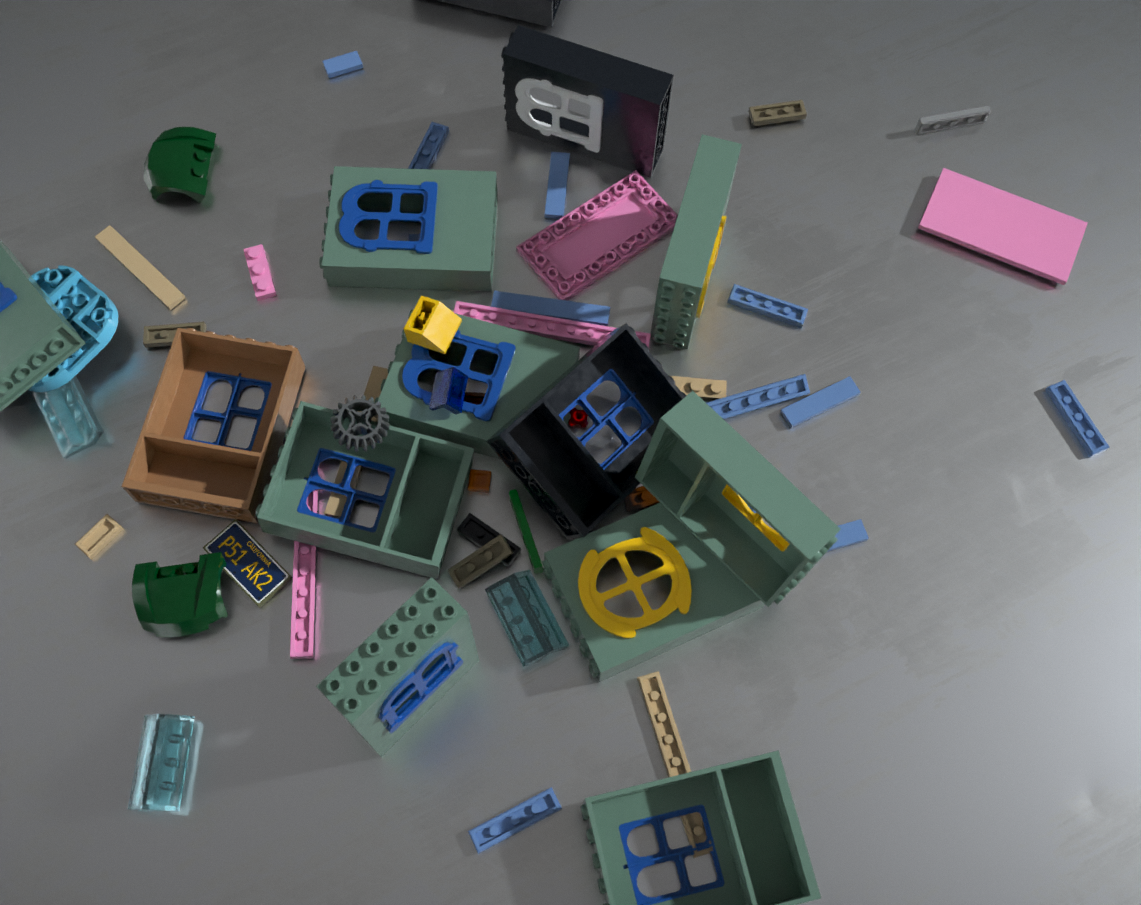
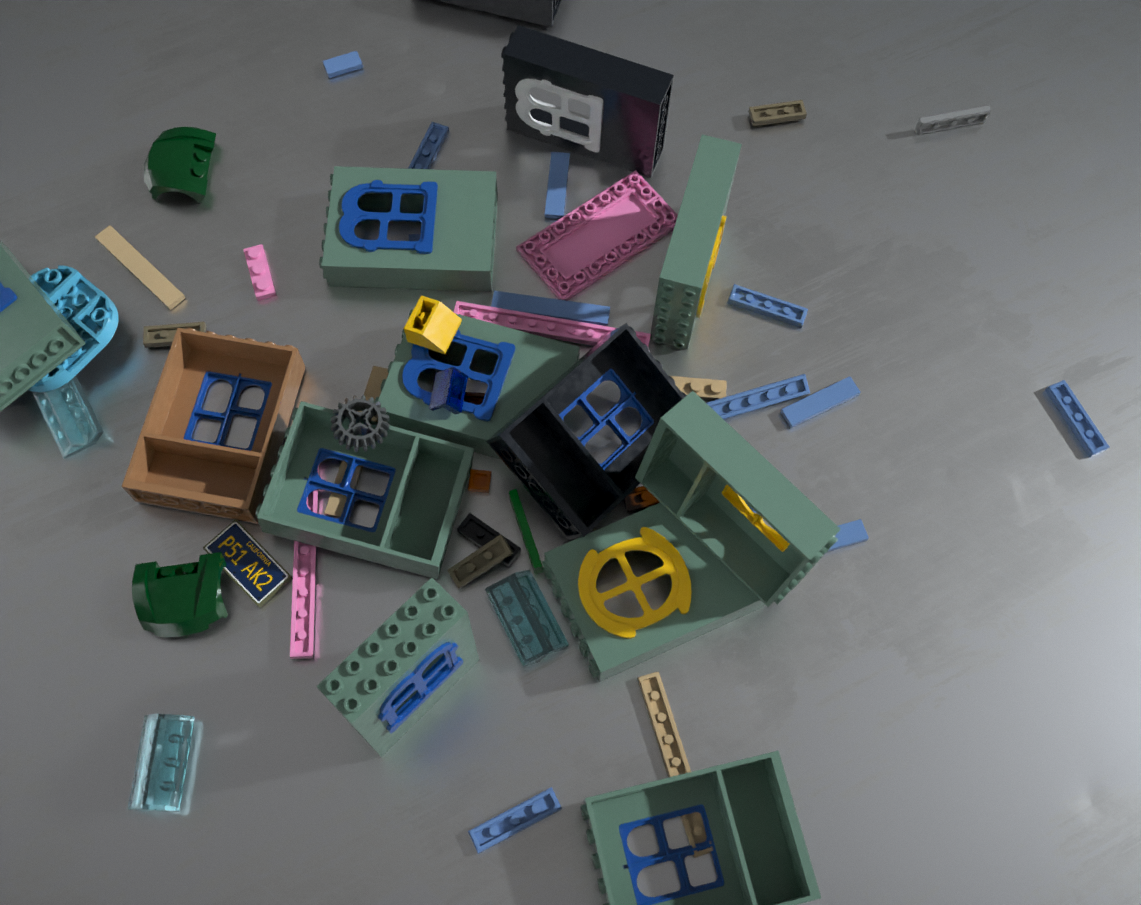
tan tile [75,514,124,560] -> none
red plate [568,408,588,428] -> none
bright pink tile [918,168,1088,285] -> none

